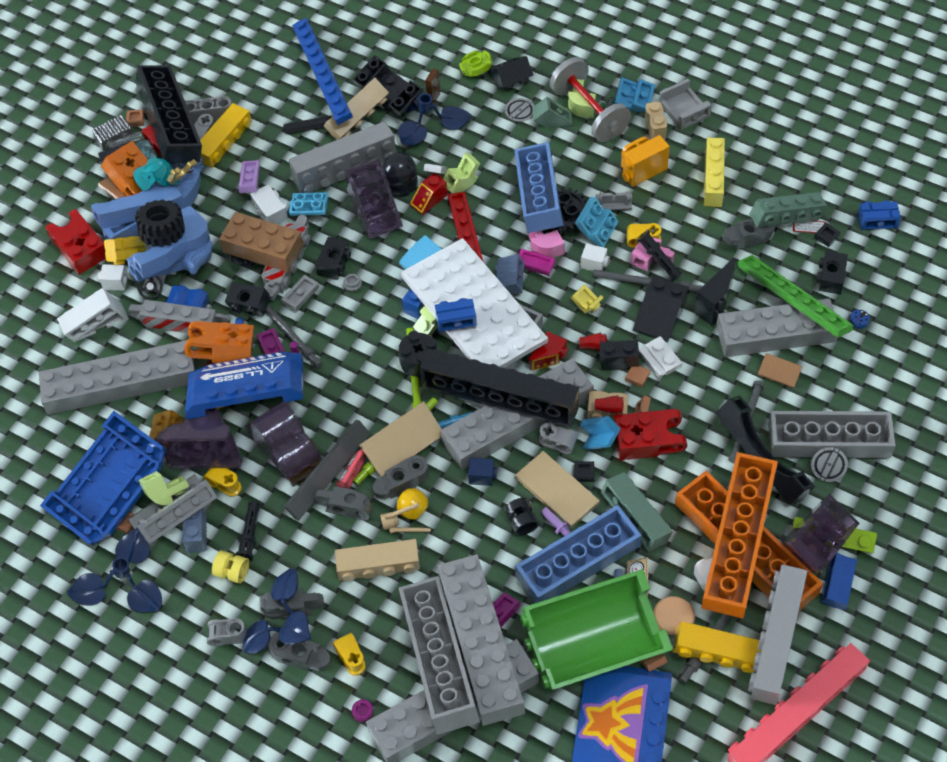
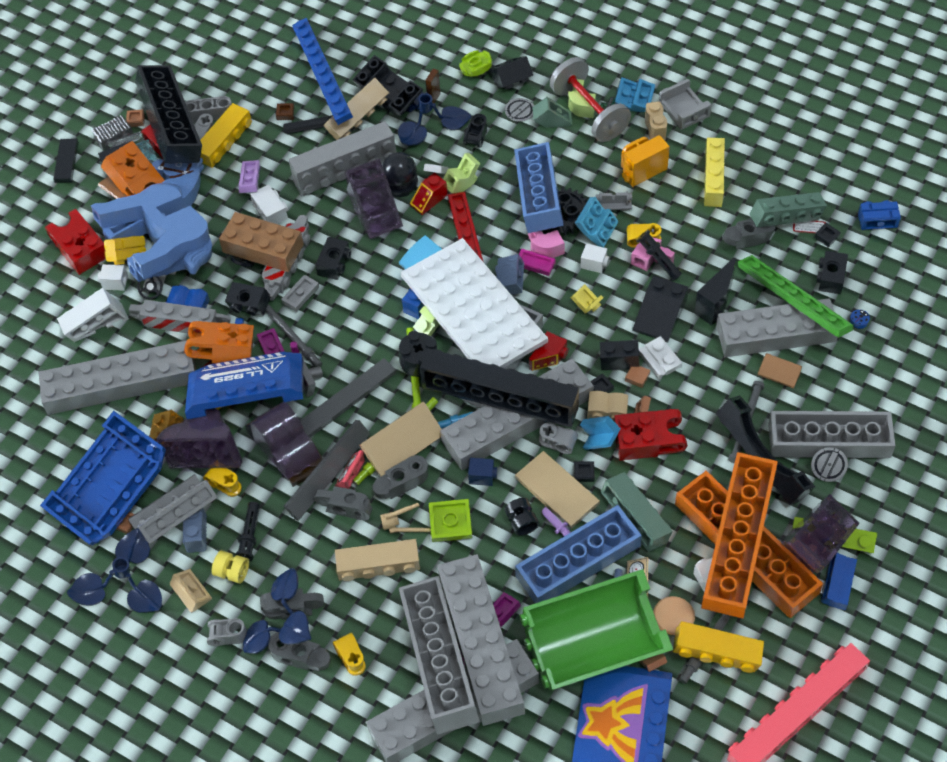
teal helmet [133,158,197,191] -> none
black tyre [135,199,185,247] -> none
yellowish green brick [139,471,189,505] -> none
medium azure slope [289,192,329,216] -> none
light grey plate [343,274,362,291] -> none
magenta tile [352,699,374,723] -> none
yellow hair [396,488,428,519] -> none
blue brick [435,298,477,332] -> none
red cone [579,332,607,351] -> none
dark grey bar [593,270,703,293] -> none
red cone [595,395,624,415] -> none
light grey brick [748,564,808,706] -> none
none -> black tile [53,138,79,183]
none -> tan slope [170,569,212,613]
none -> reddish brown tile [276,103,295,120]
none -> dark grey tile [295,358,397,440]
none -> flat silver tile [303,359,323,397]
none -> lime plate [429,499,472,542]
none -> black piece [463,114,487,148]
none -> black tile [590,373,614,393]

